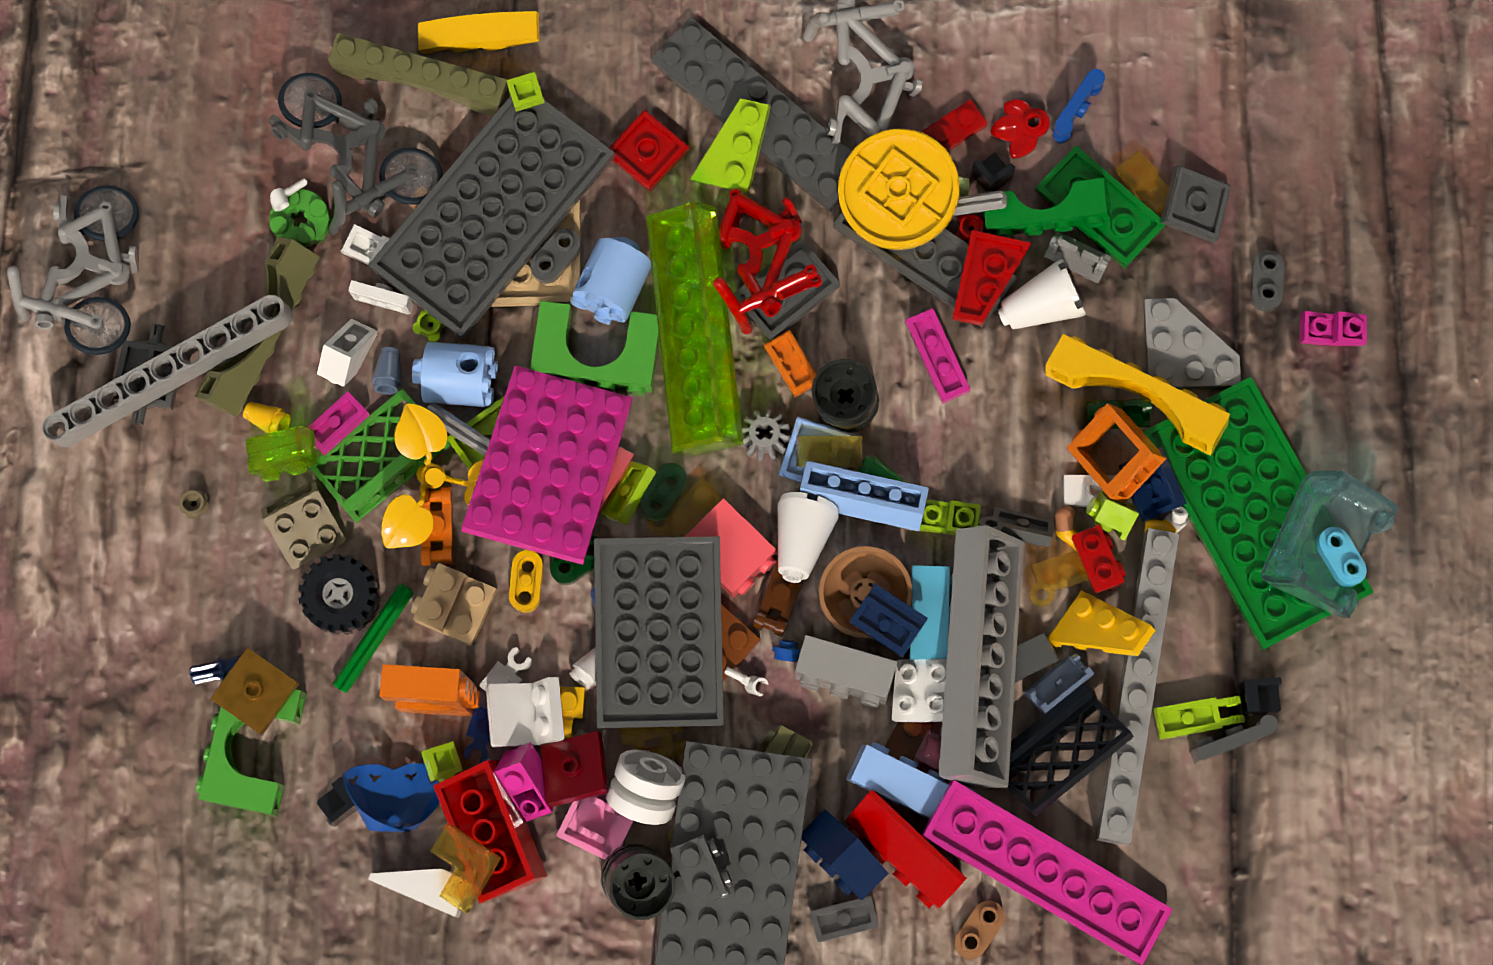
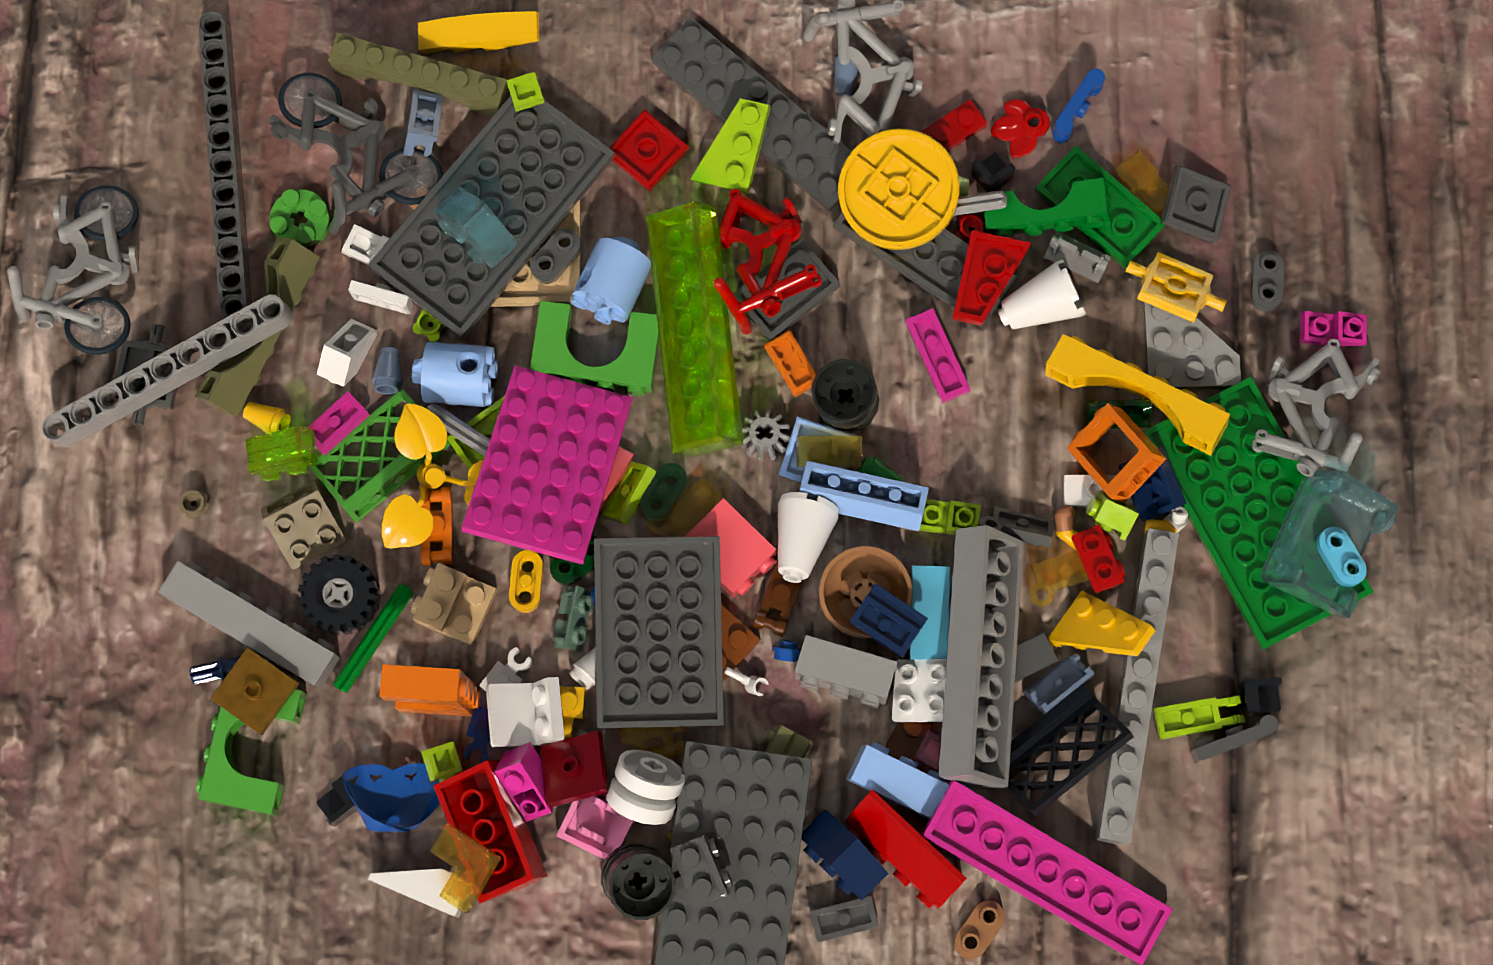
white hand [270,178,308,211] -> none
none -> light grey brick [158,561,340,689]
none -> dark grey beam [199,11,252,327]
none -> sand blue hinge [403,90,443,157]
none -> clear light blue brick [434,186,519,269]
none -> sand green hinge [552,585,593,653]
none -> sand blue cone [834,57,860,96]
none -> yellow plate [1125,252,1227,323]
none -> light grey piece [1252,339,1381,489]

